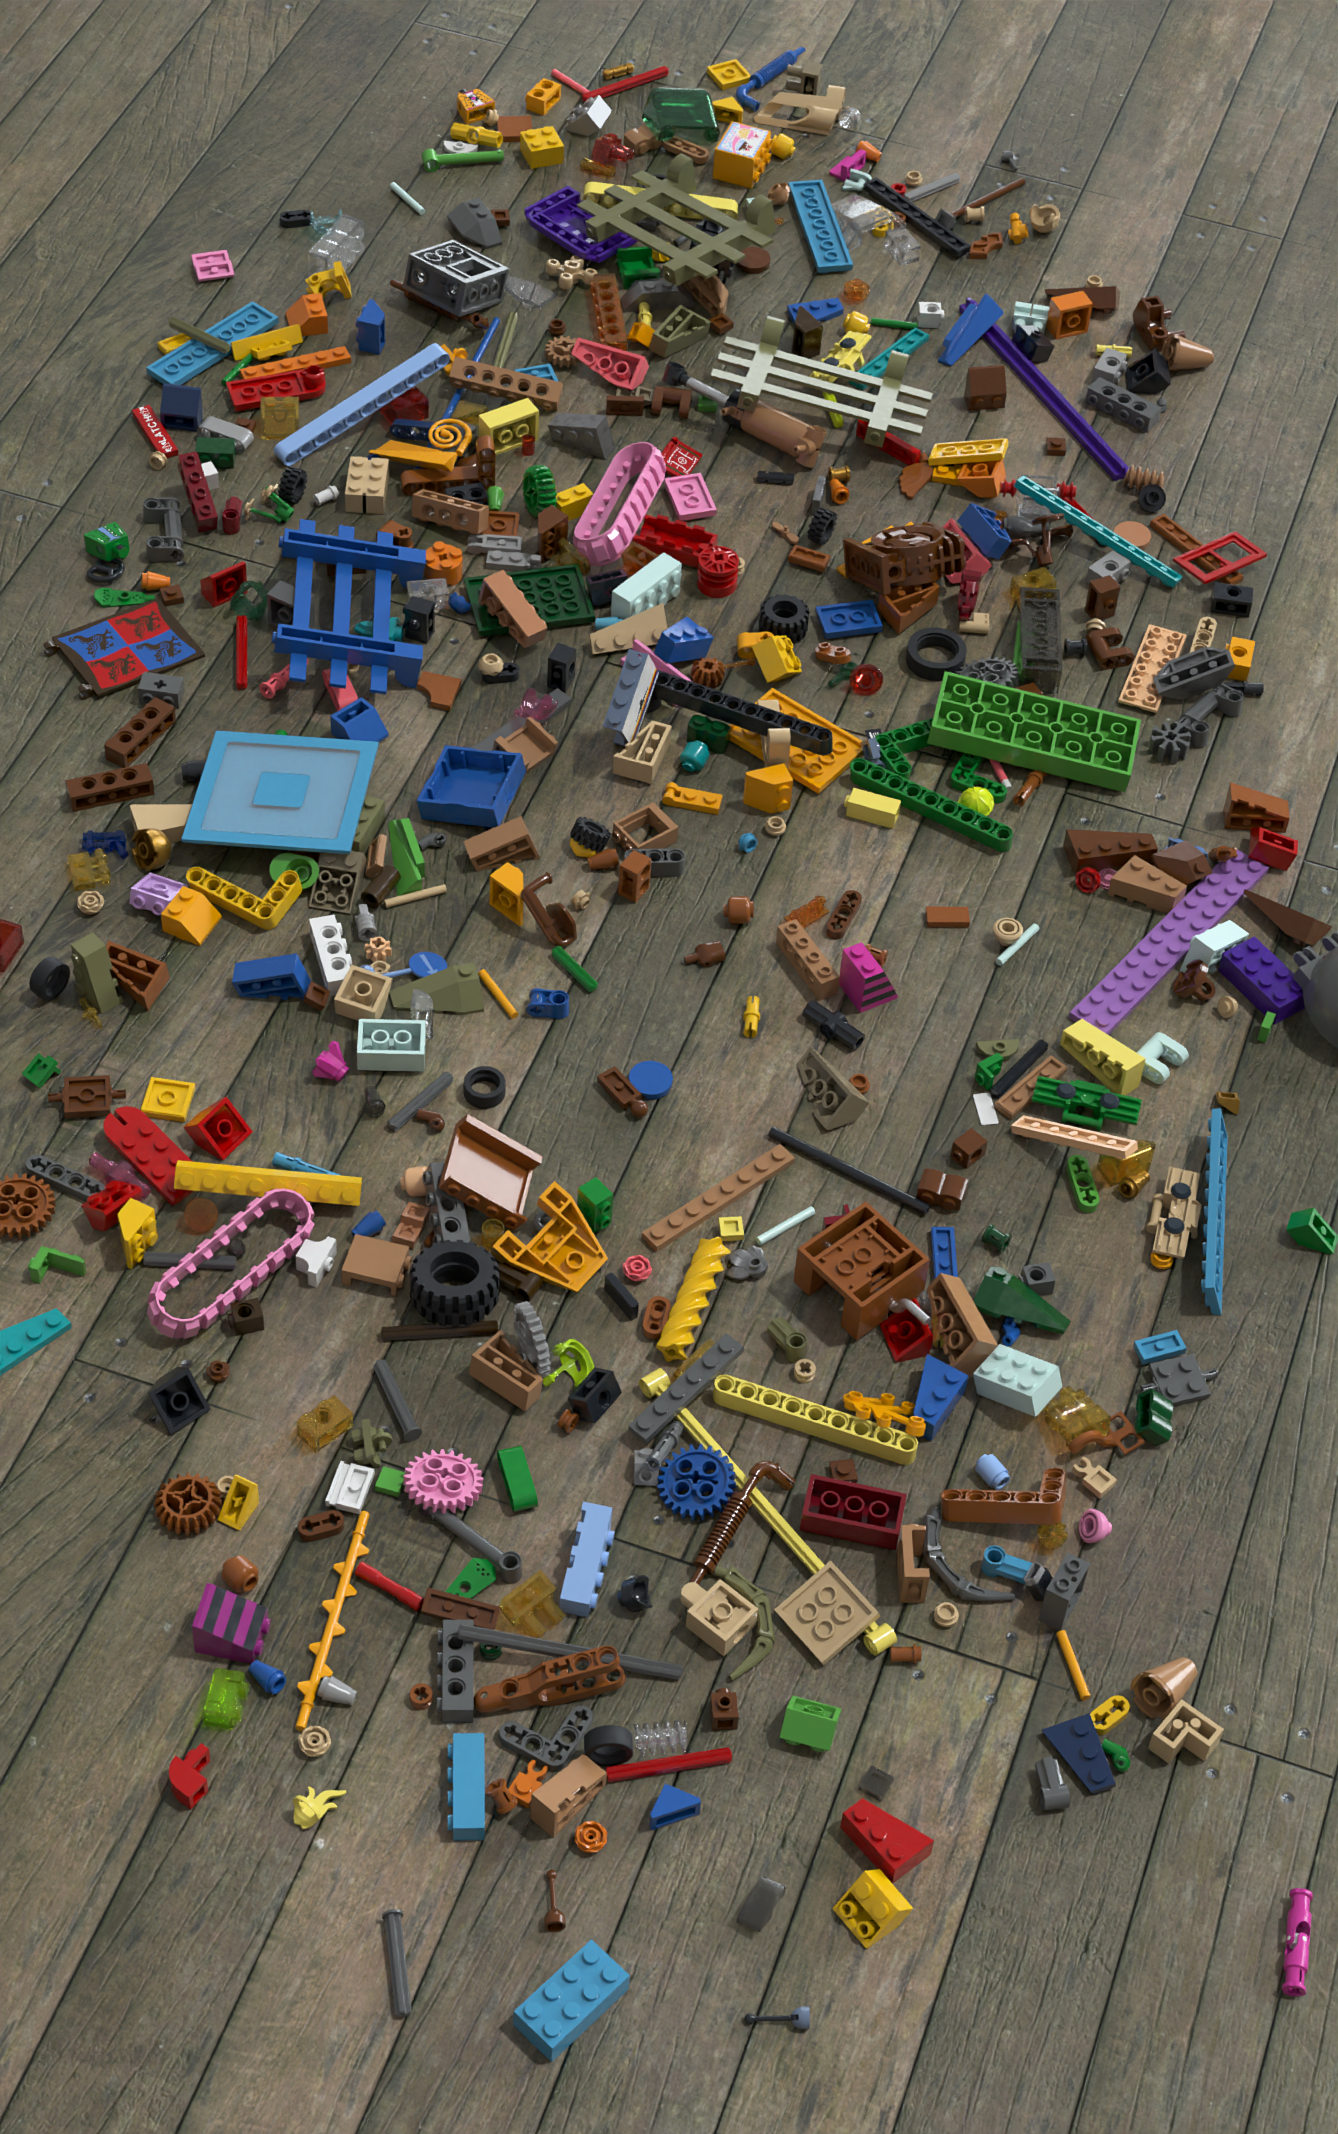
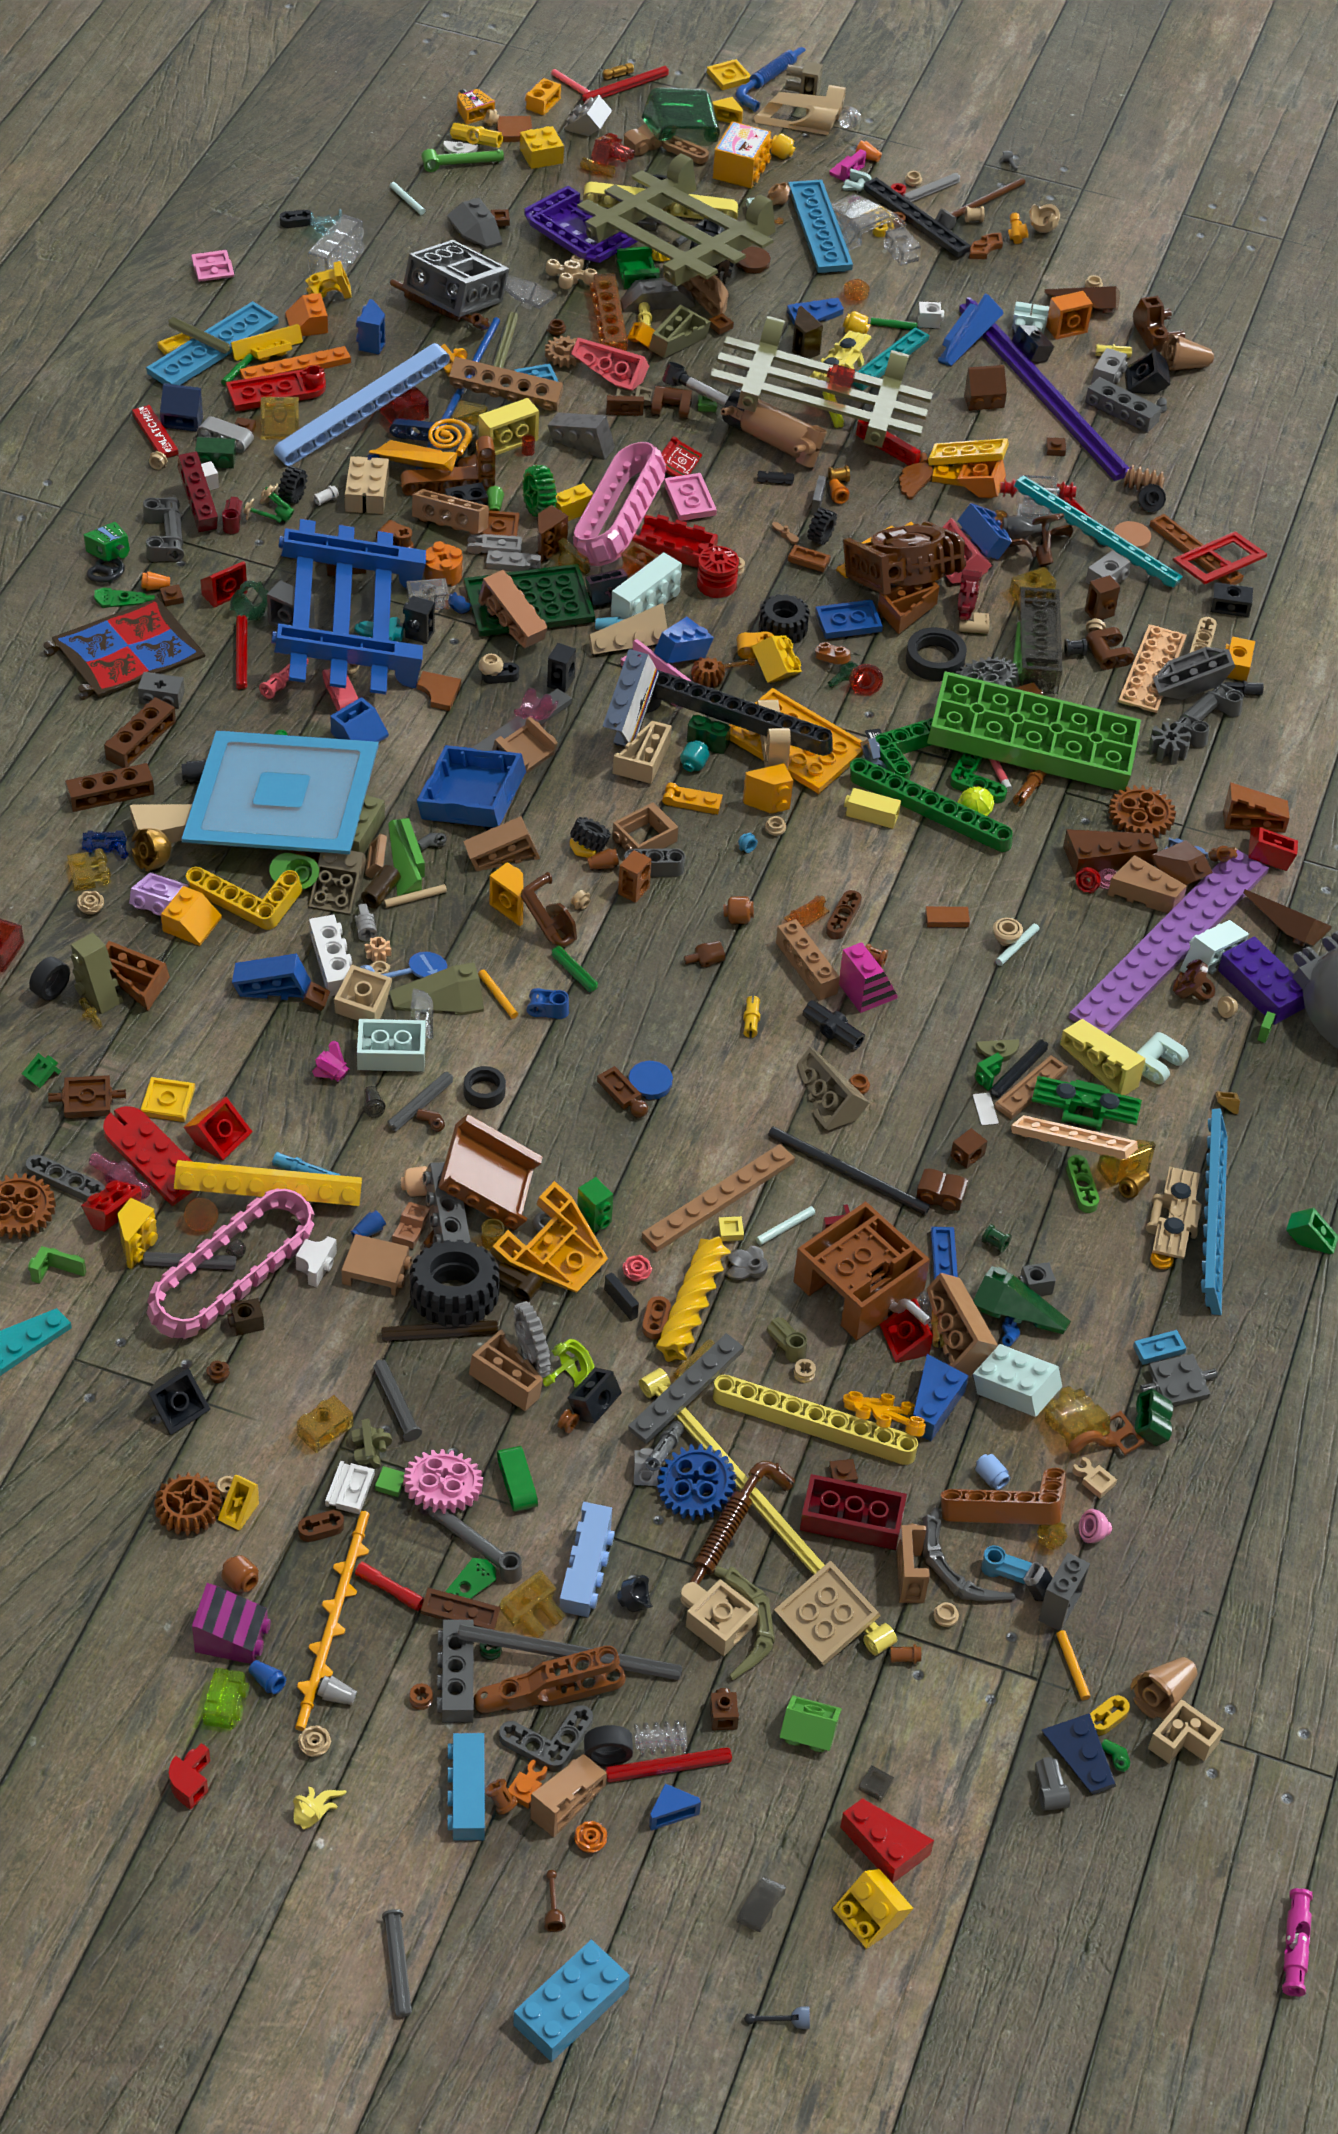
none -> clear red brick [827,364,856,388]
none -> dark orange gear [1108,785,1176,838]

